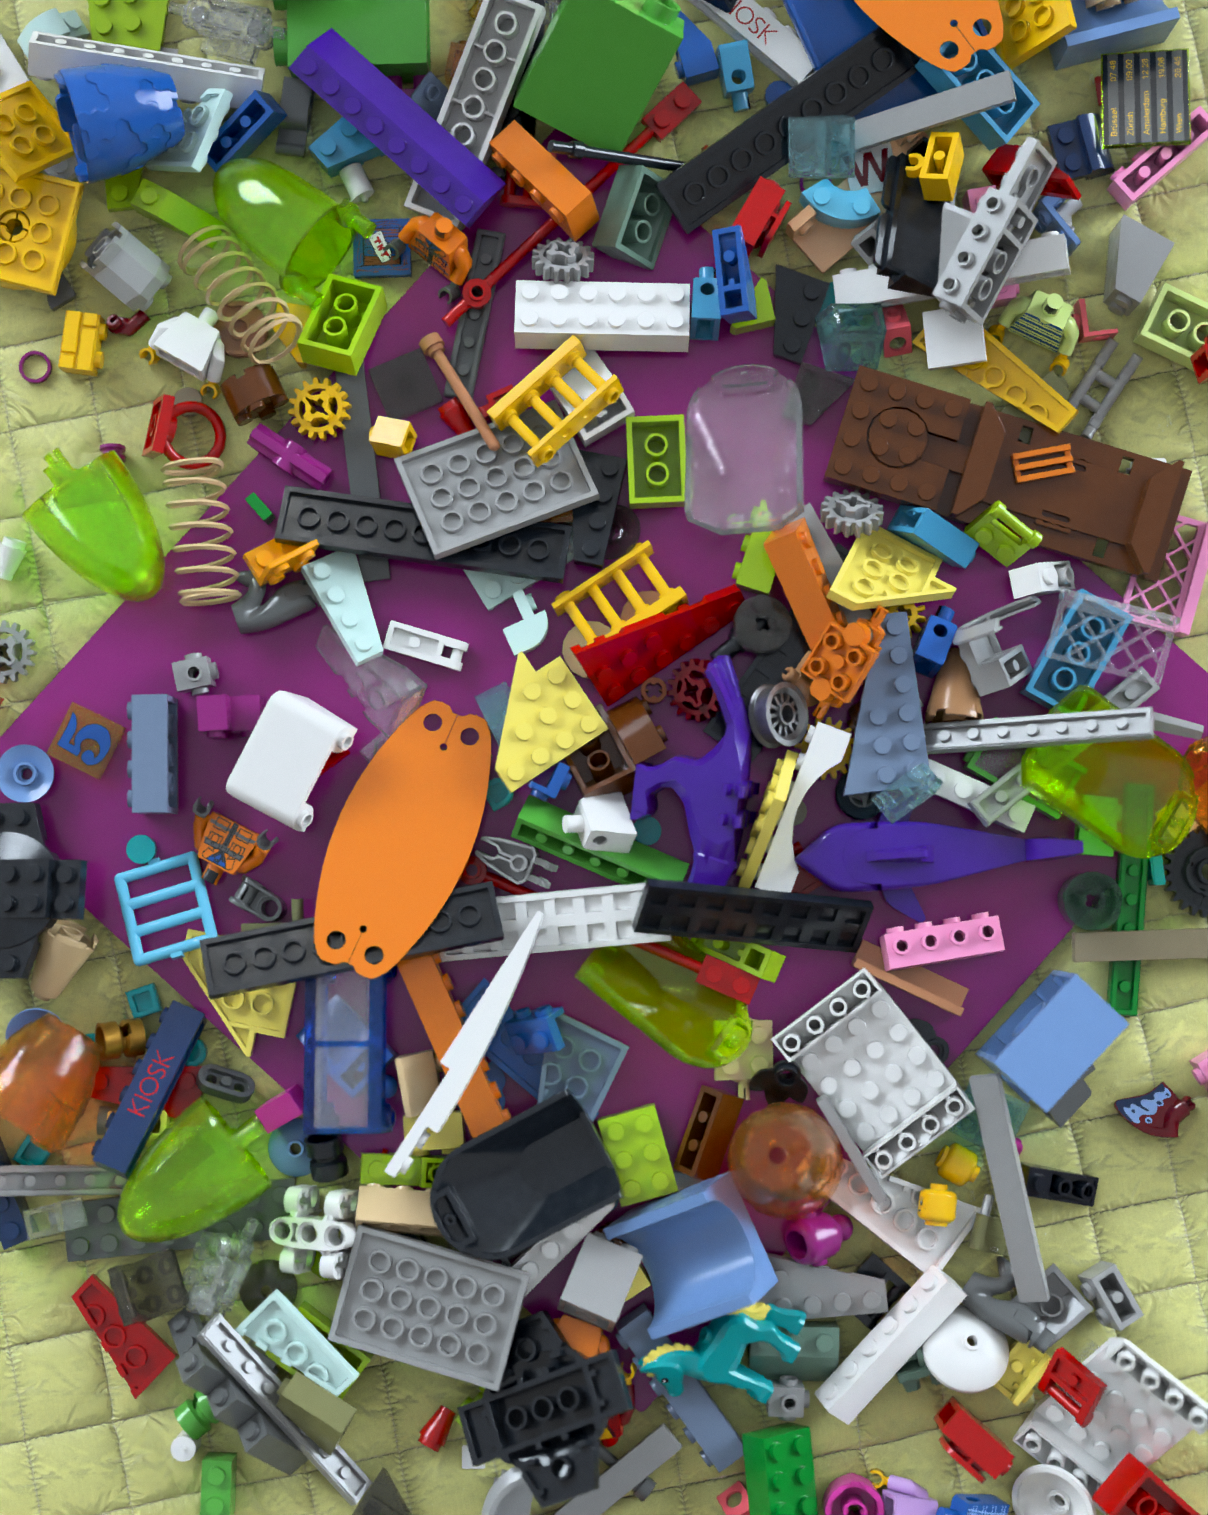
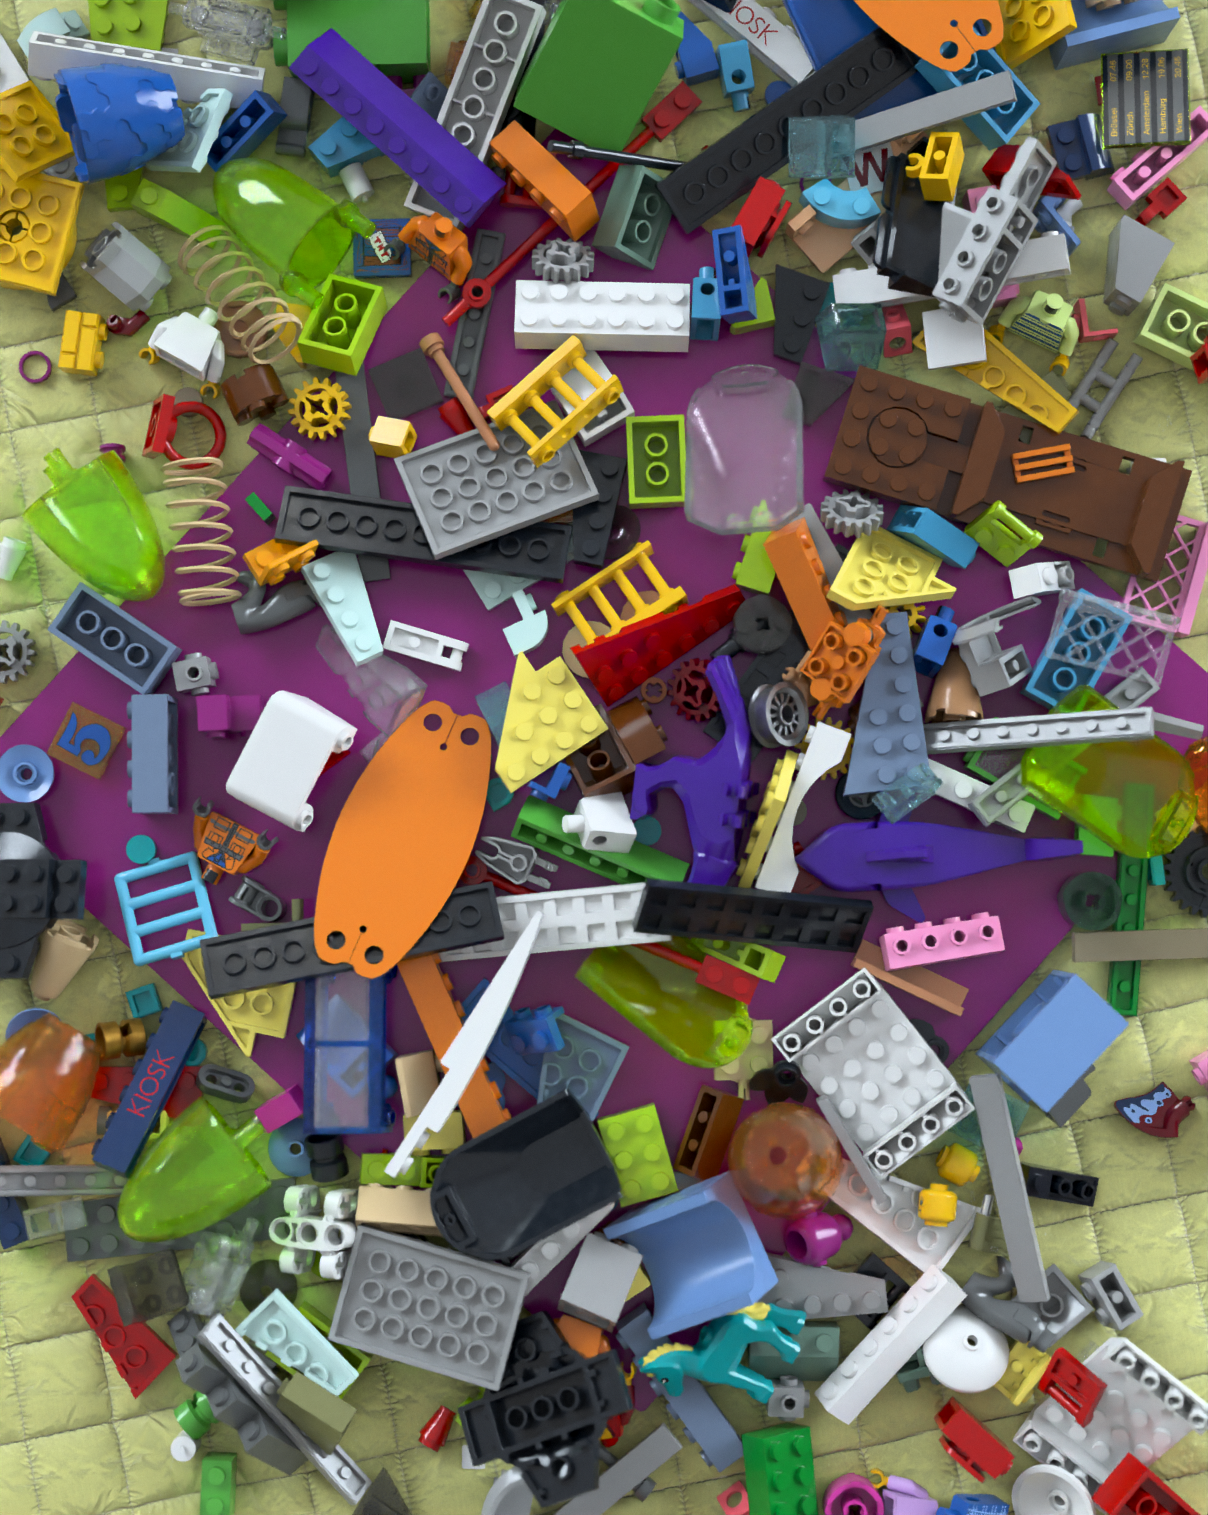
none -> sand blue brick [47,582,183,694]
none -> red plate [1135,177,1187,226]

